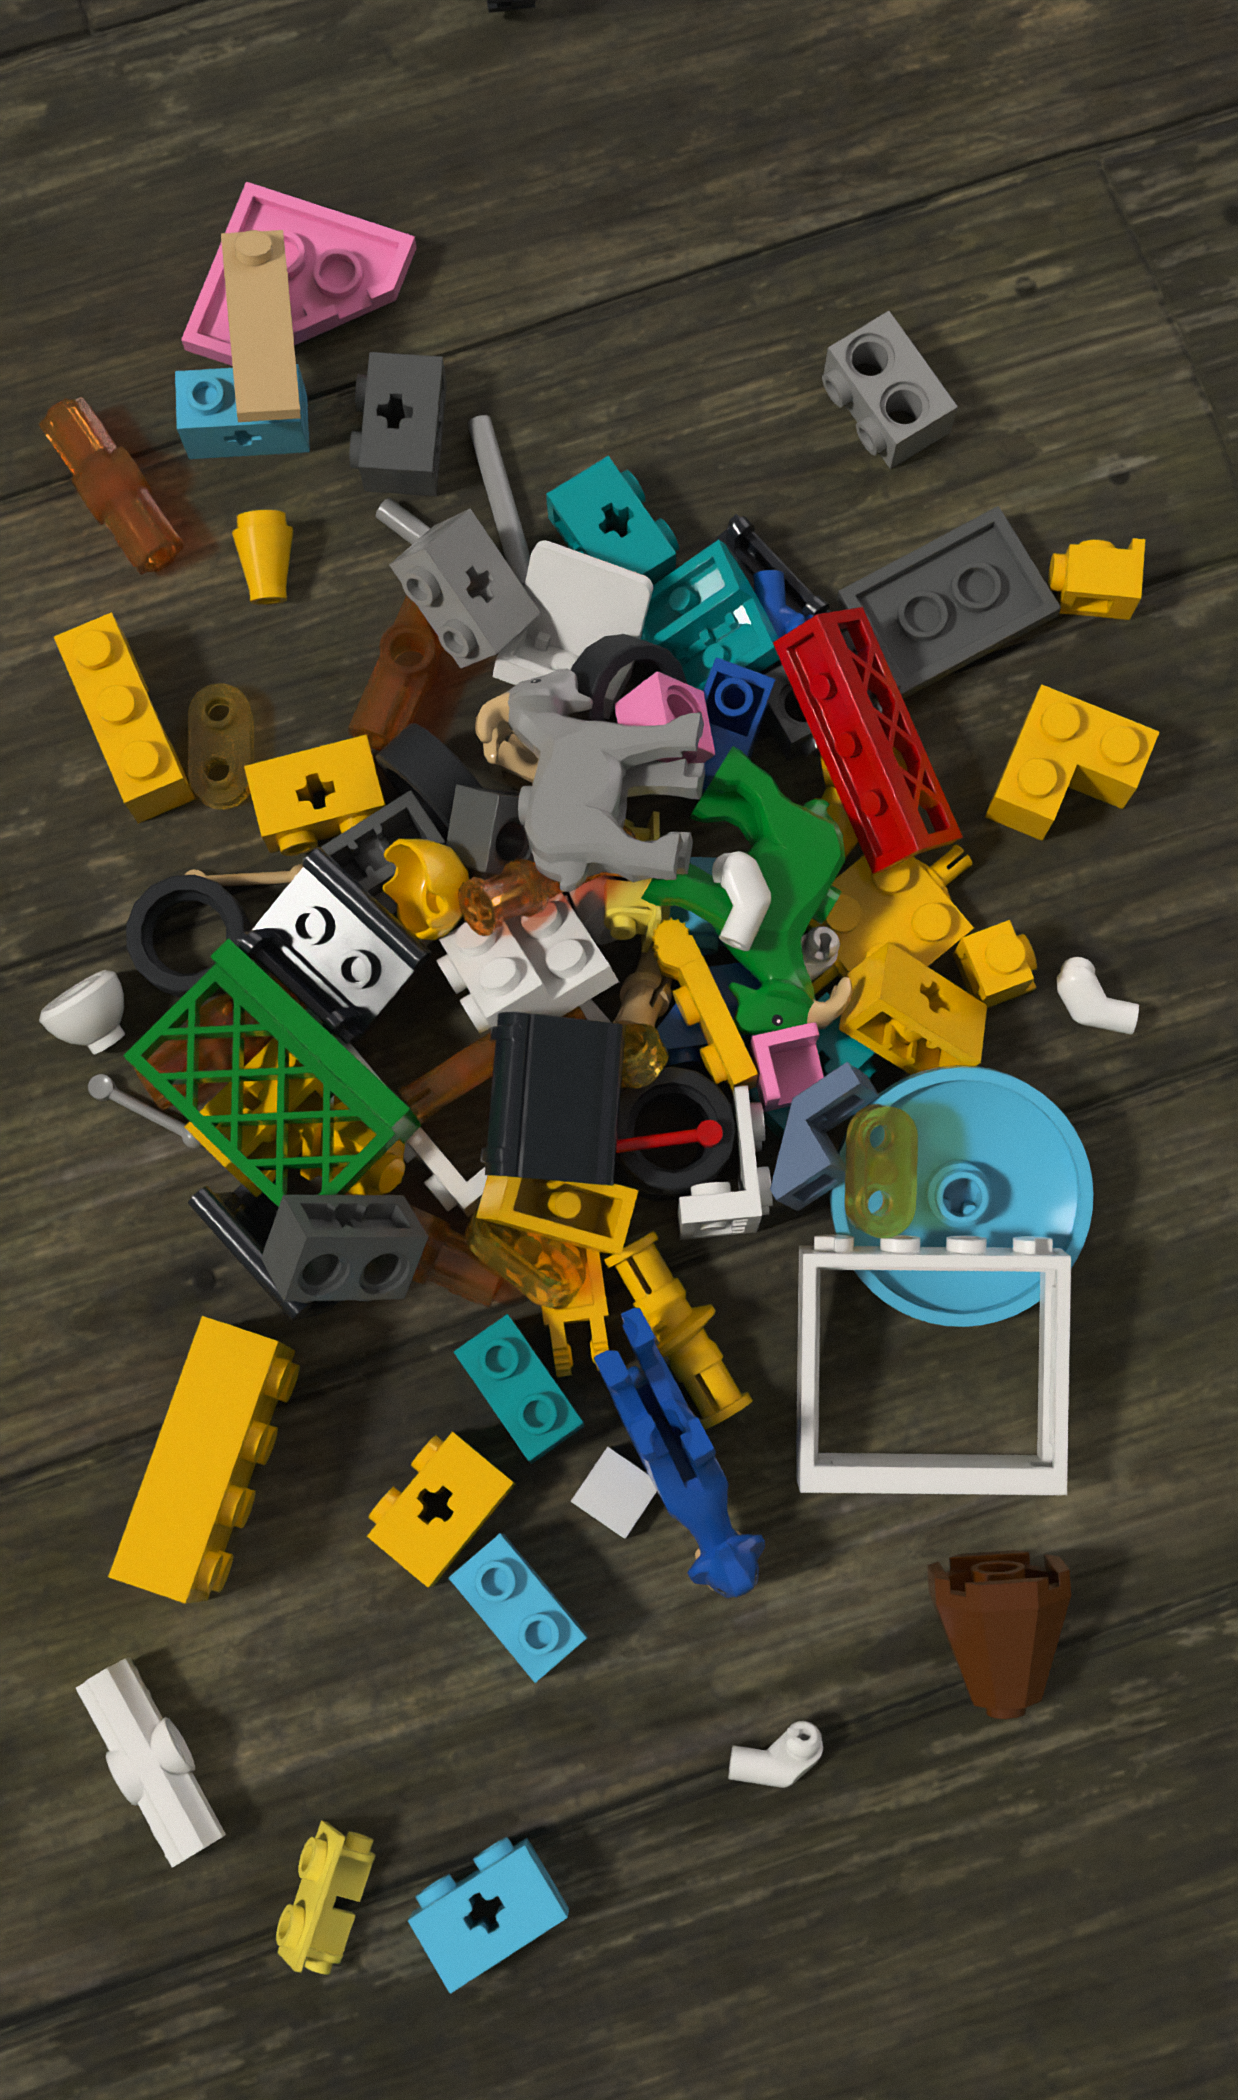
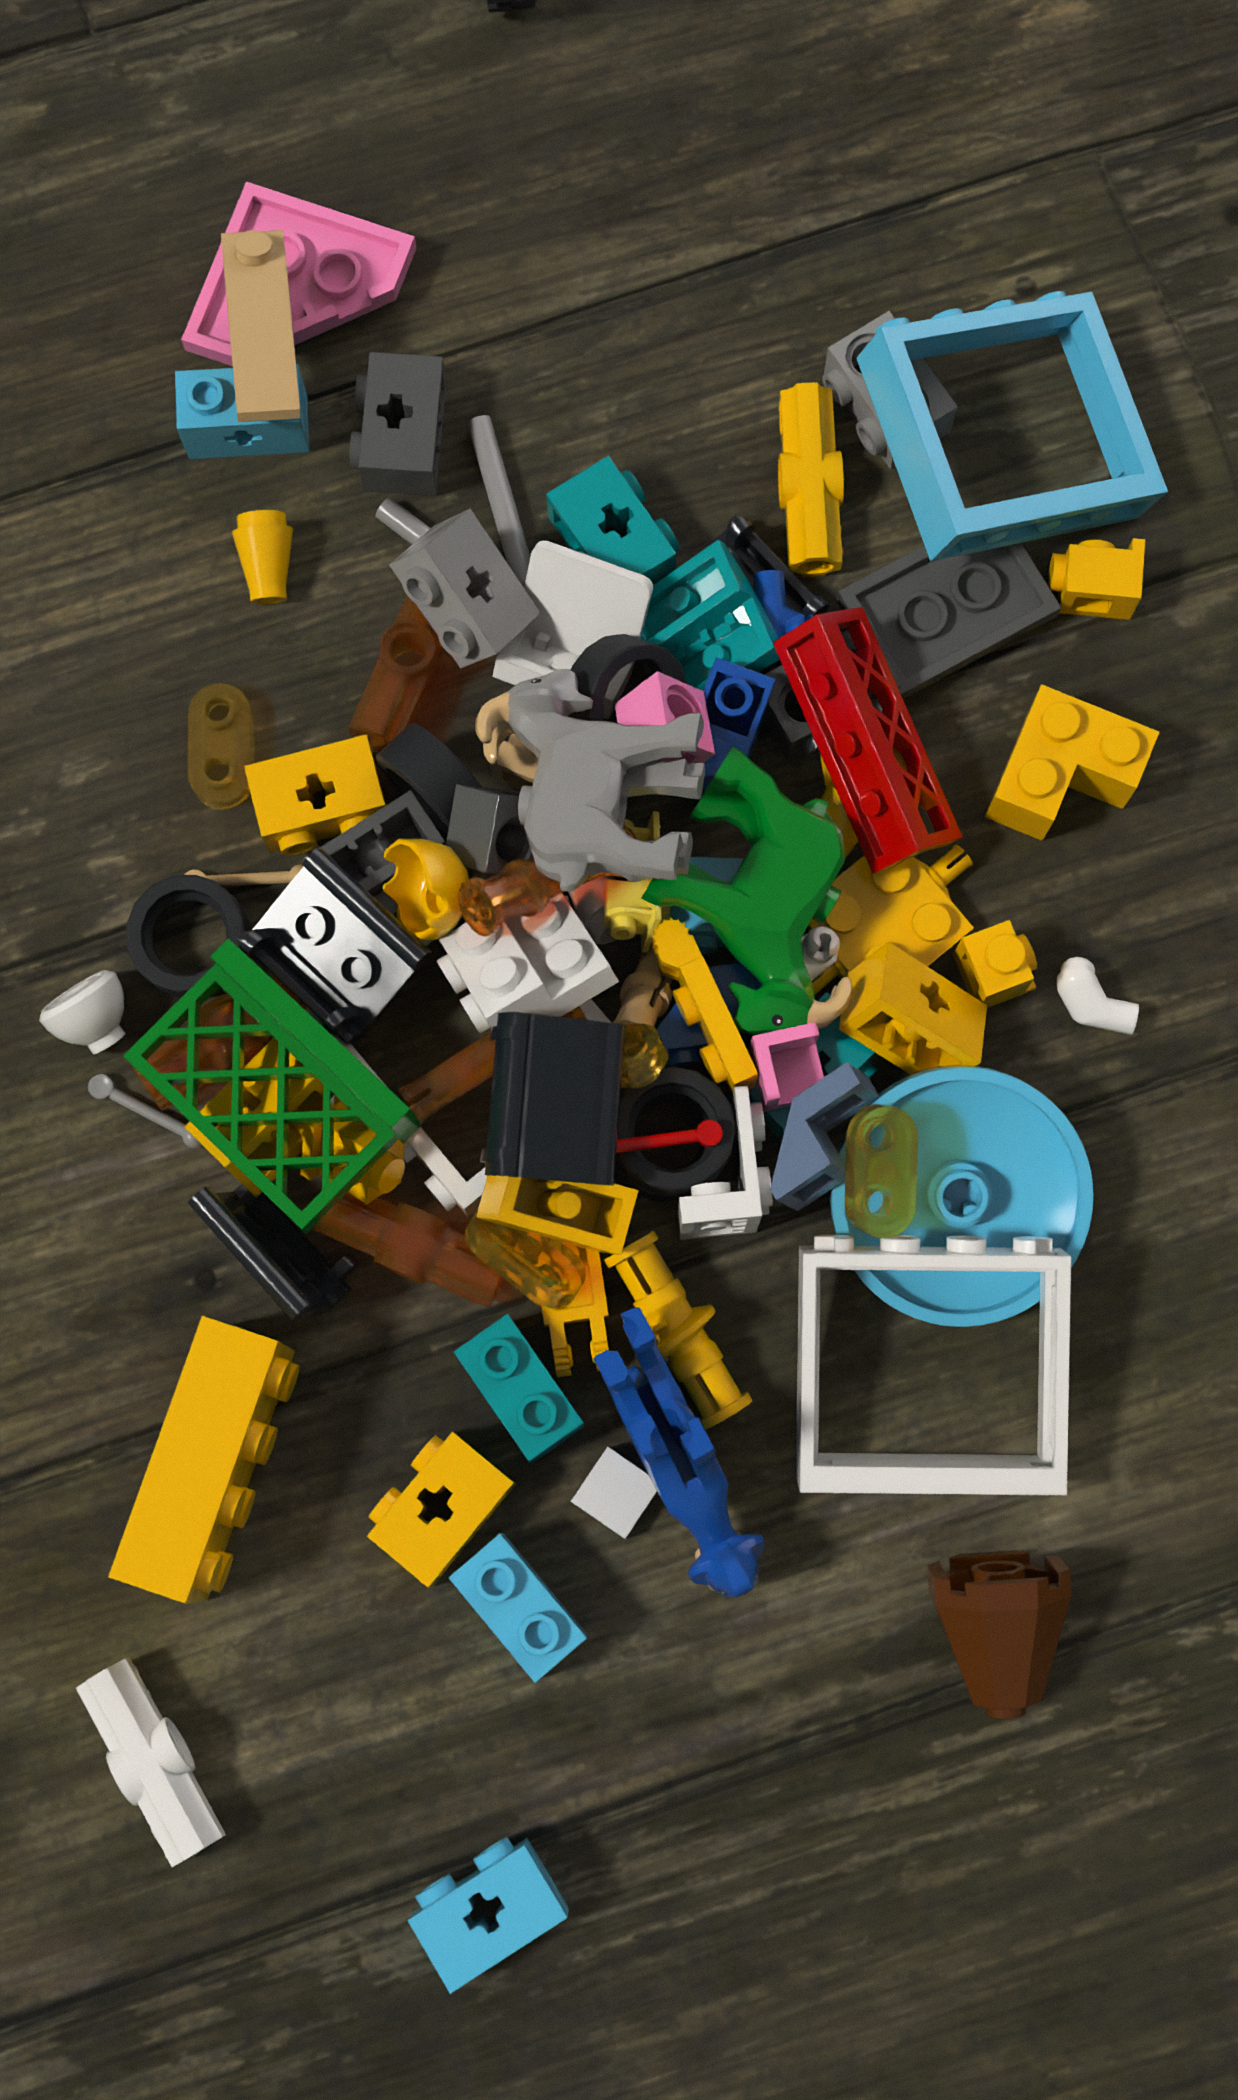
clear orange piece [39,397,184,575] -> none
yellow arch [54,612,195,824] -> none
dark grey brick [261,1195,429,1303] -> none
light yellow hinge [276,1820,376,1975] -> none
white arm [712,851,771,951] -> none
white arm [728,1721,823,1788] -> none
none -> yellow piece [778,383,844,577]
none -> medium azure window [856,291,1168,562]

